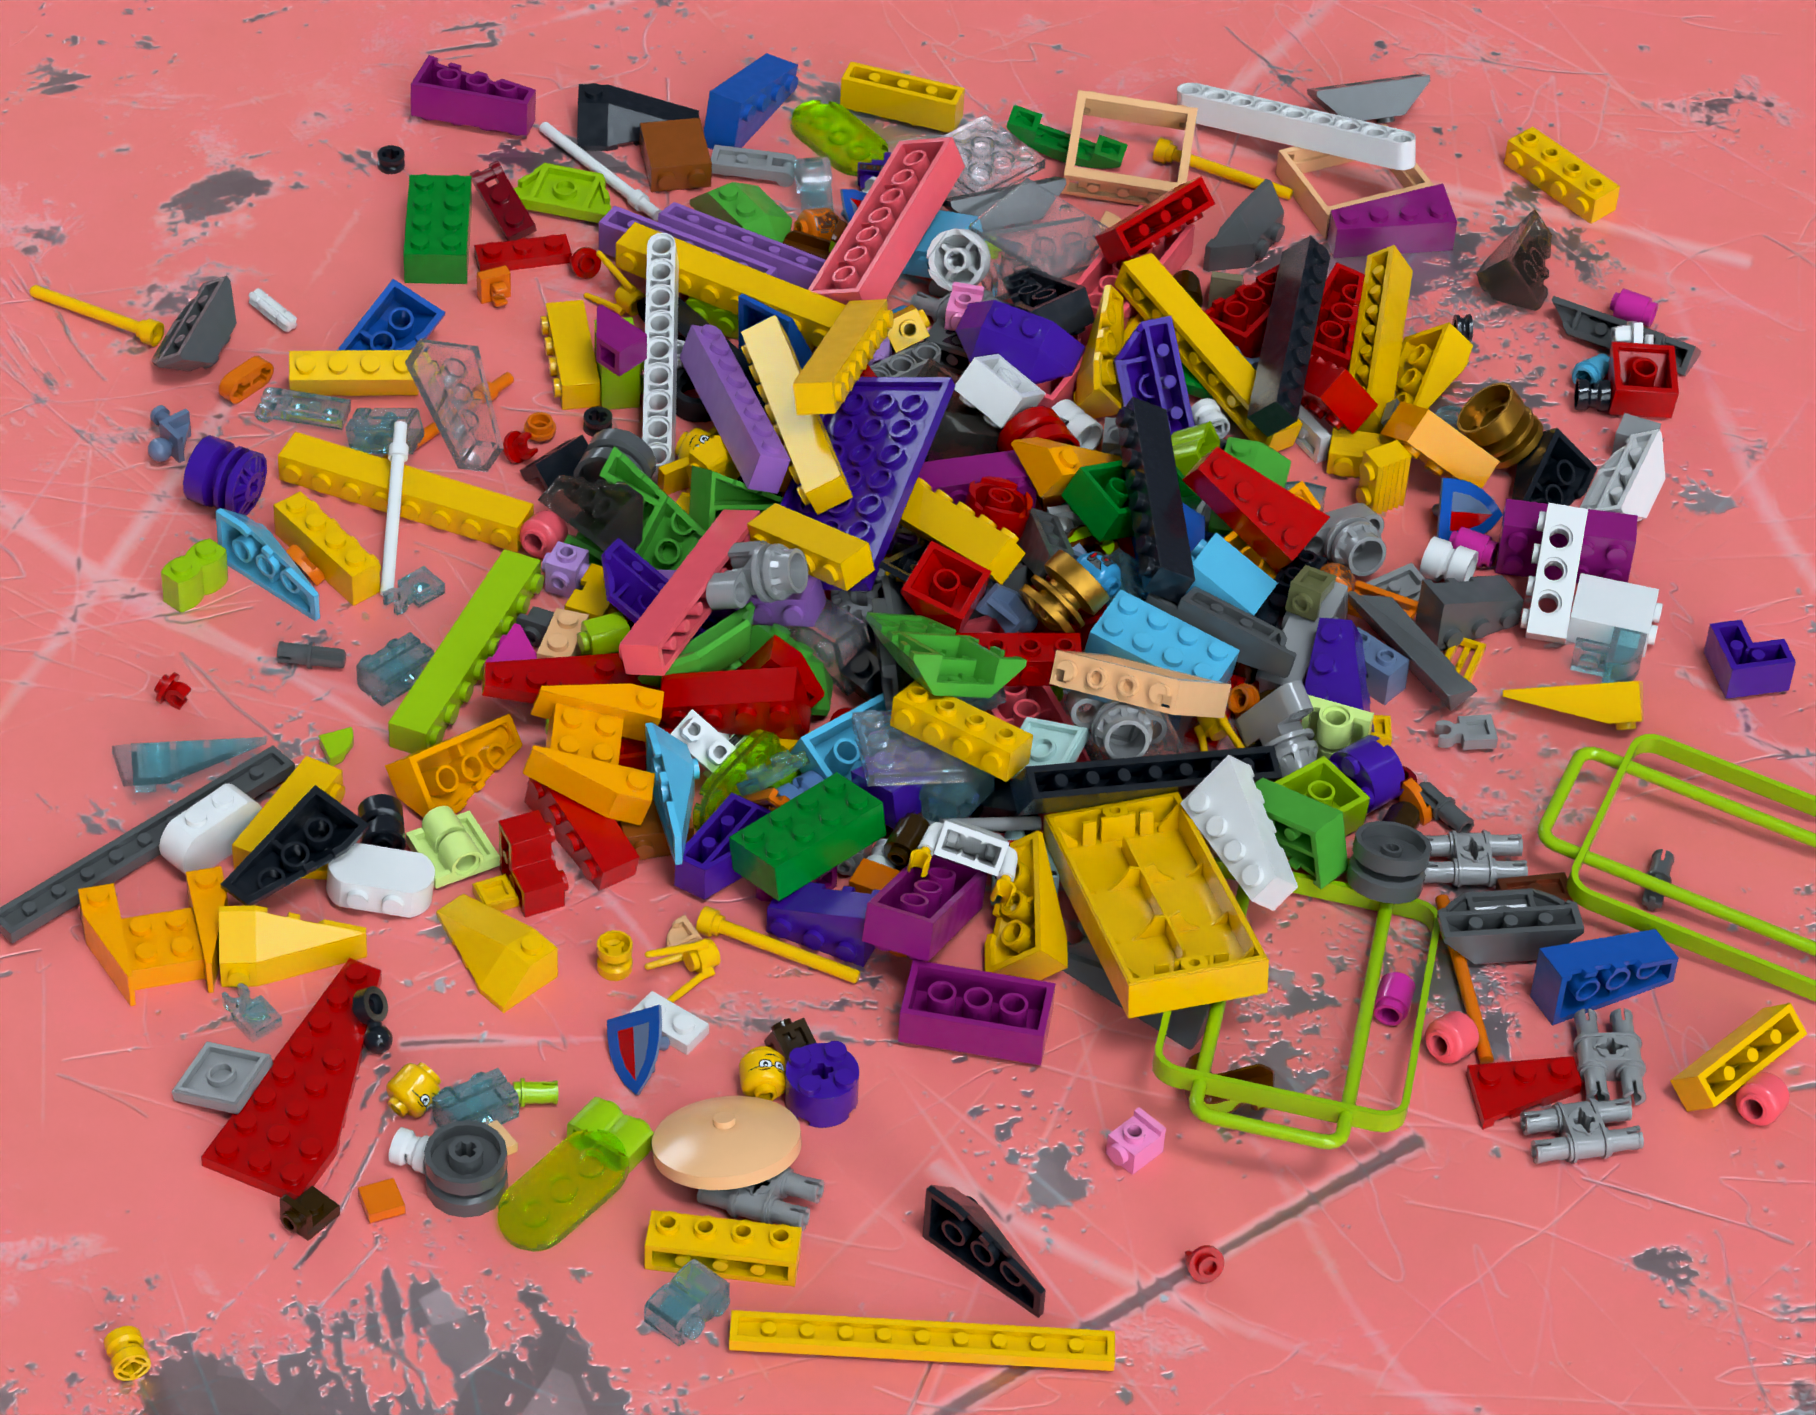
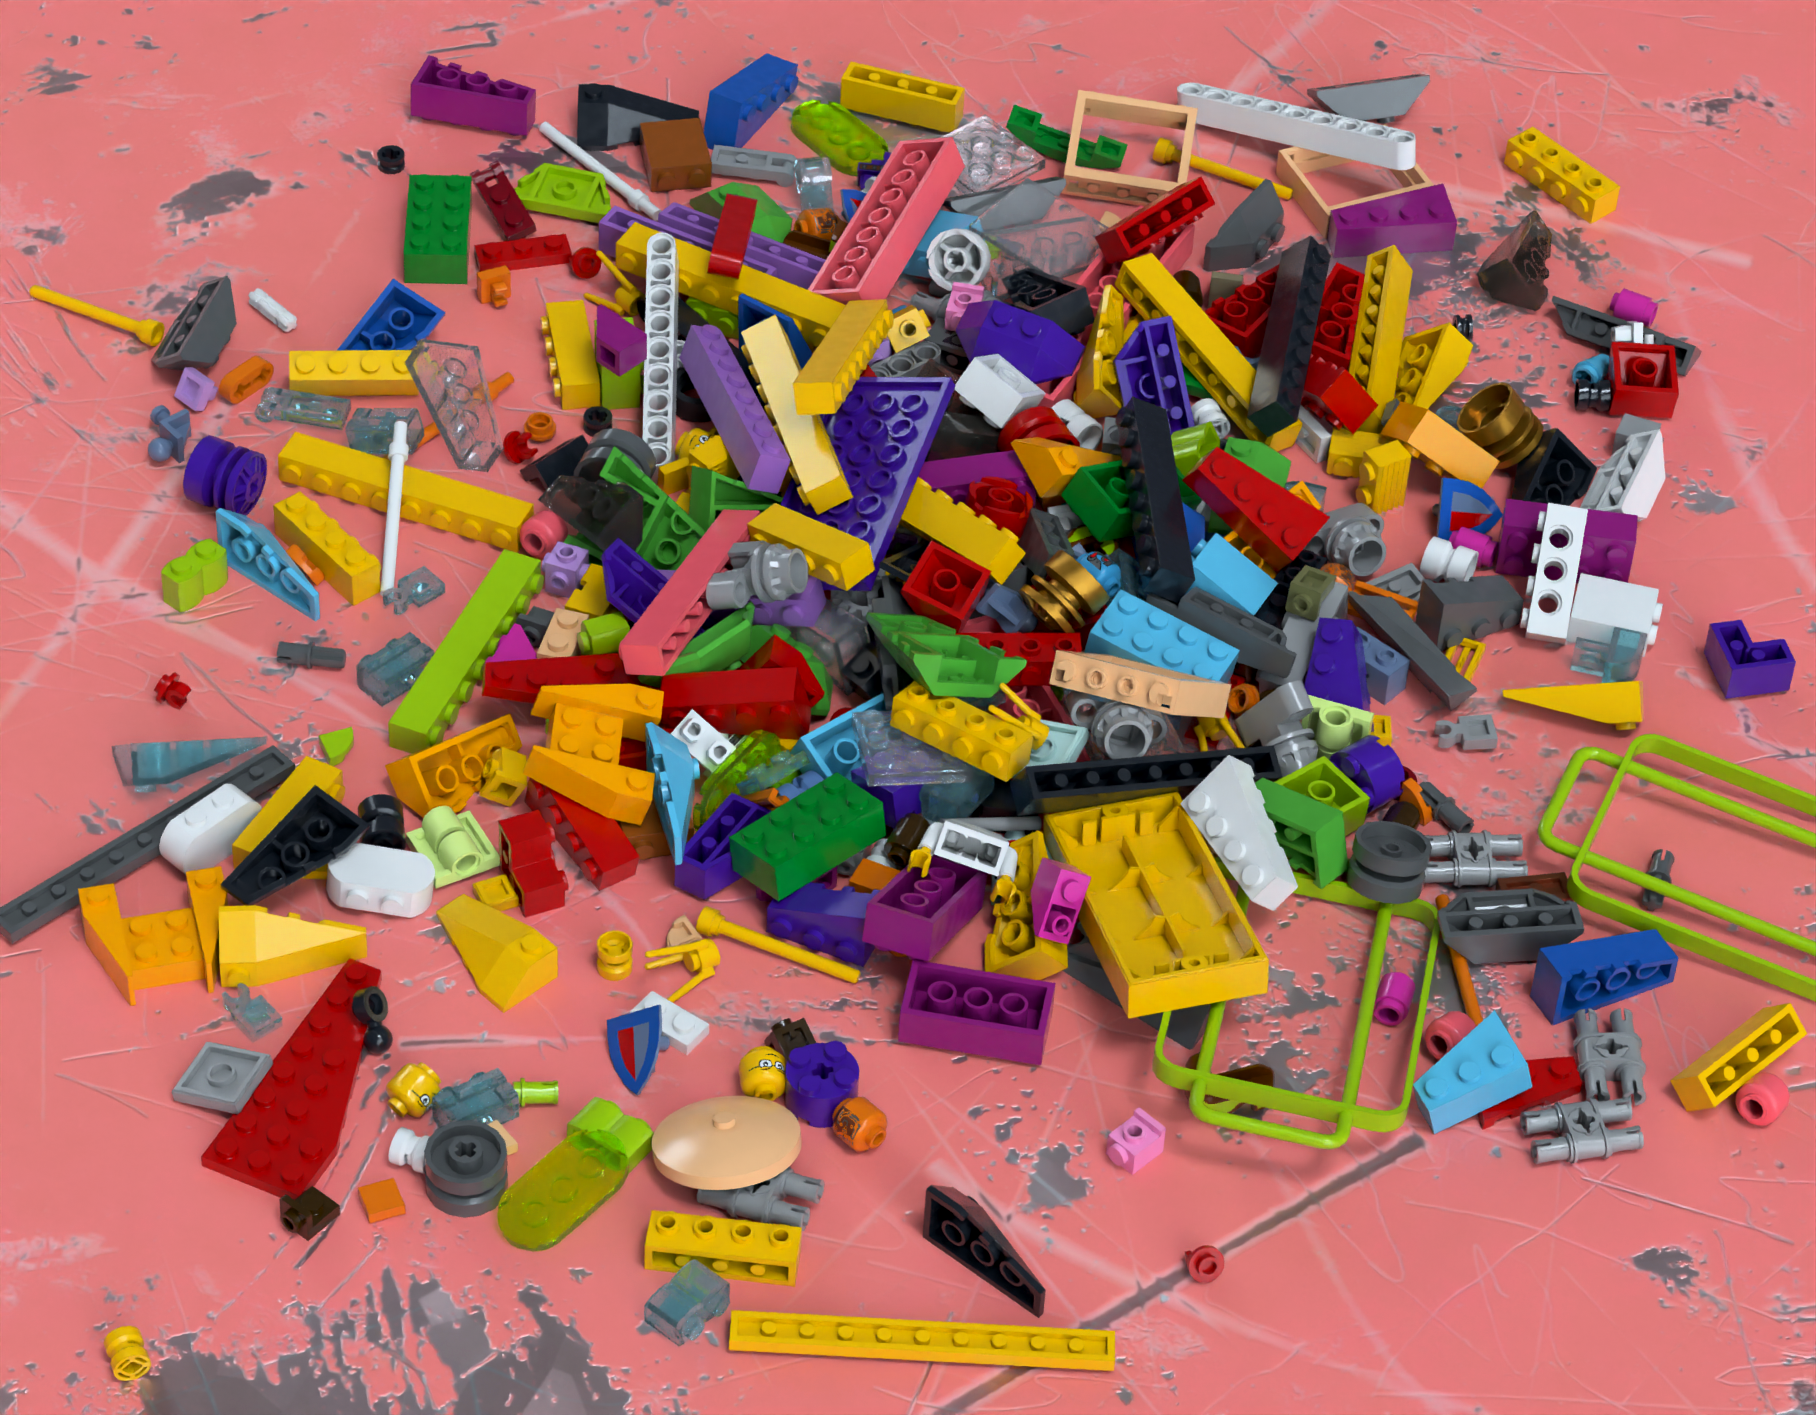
none -> lavender tile [174,367,218,411]
none -> yellow brick [480,747,527,807]
none -> red beam [707,193,758,280]
none -> orange head [832,1097,888,1152]
none -> yellow plant [988,683,1049,750]
none -> dark pink slope [1031,857,1091,944]
none -> medium azure wedge [1413,1010,1532,1134]

